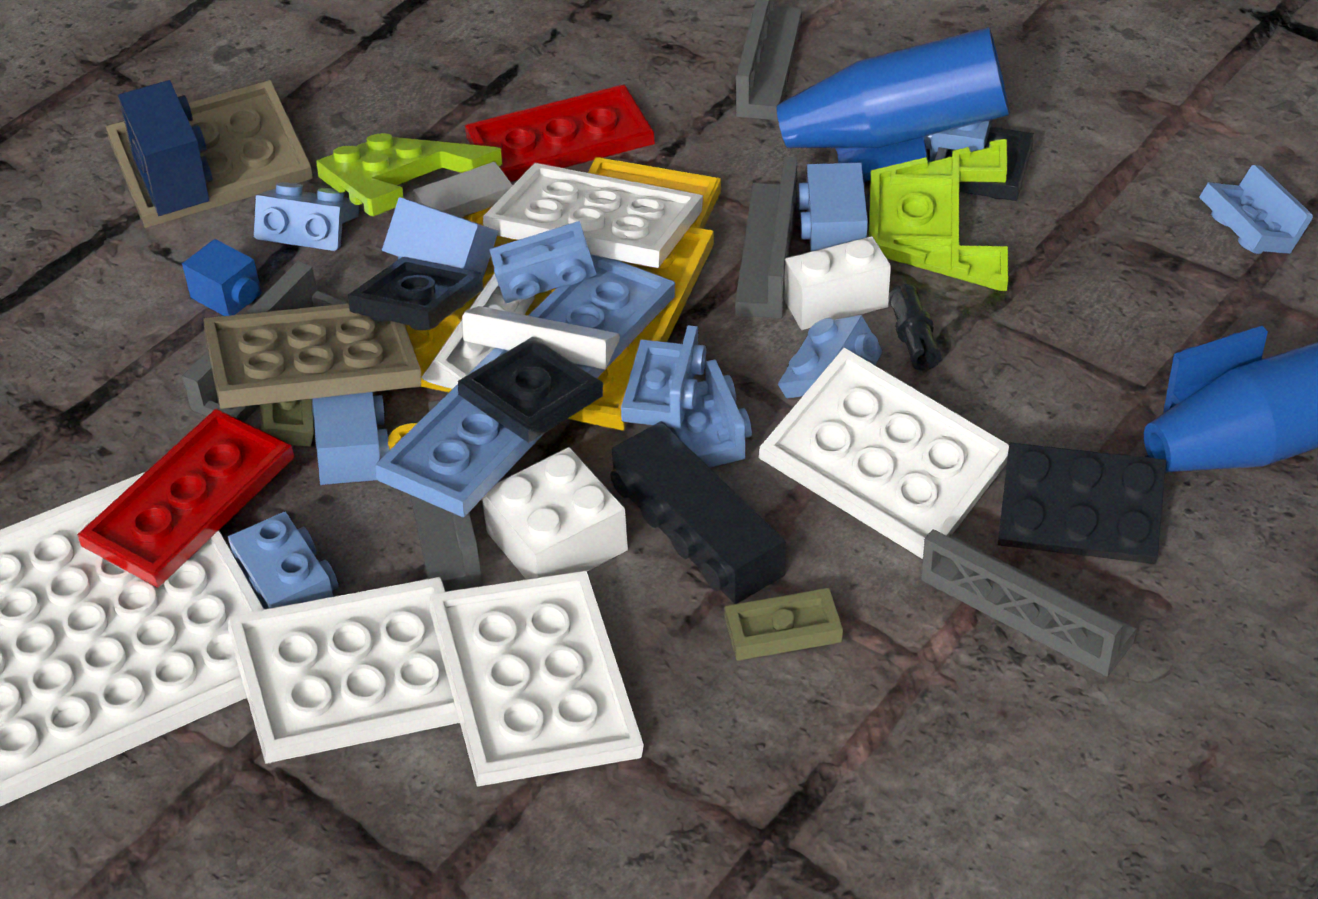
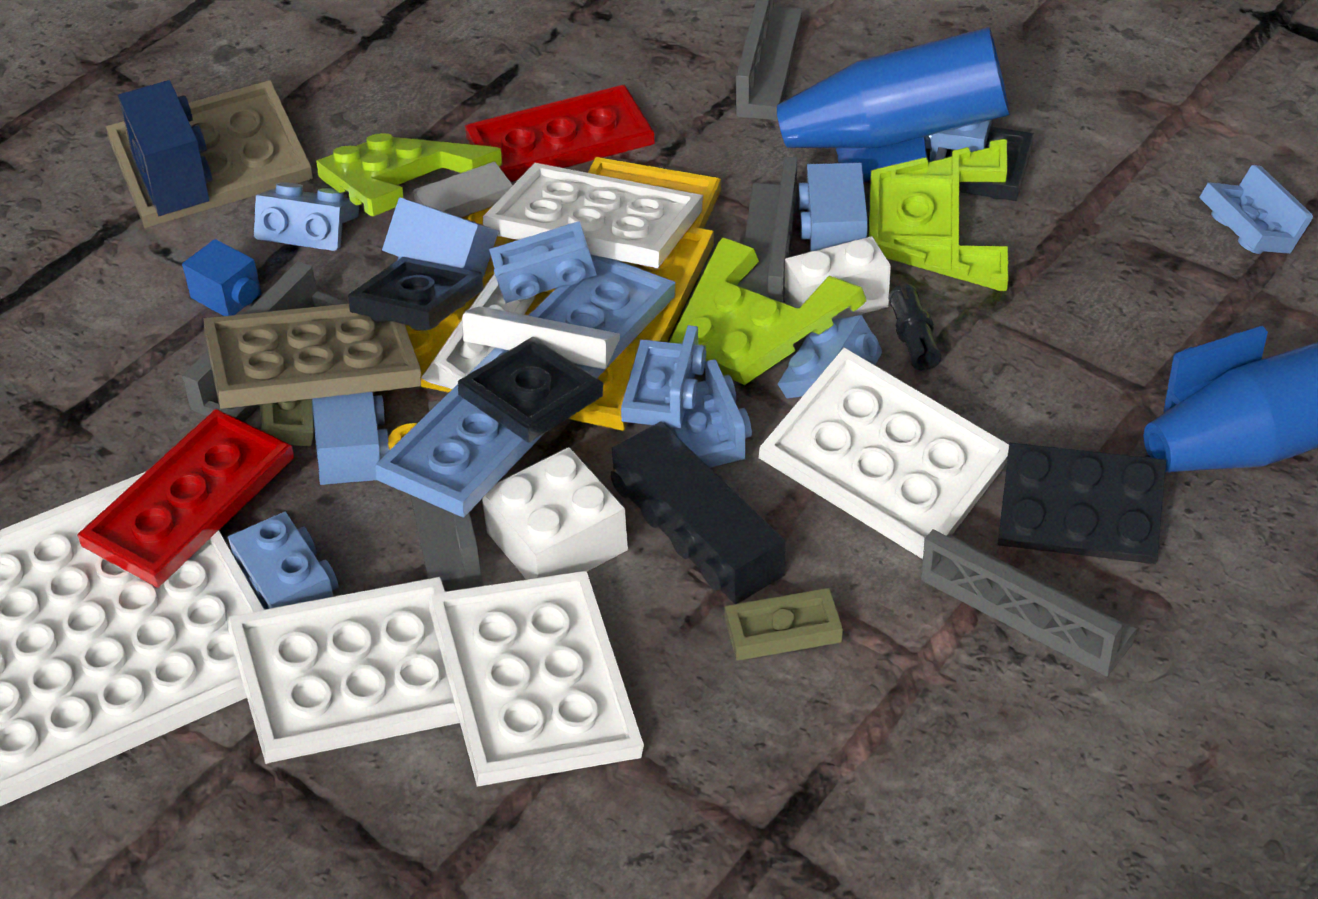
none -> lime wing [669,237,867,385]

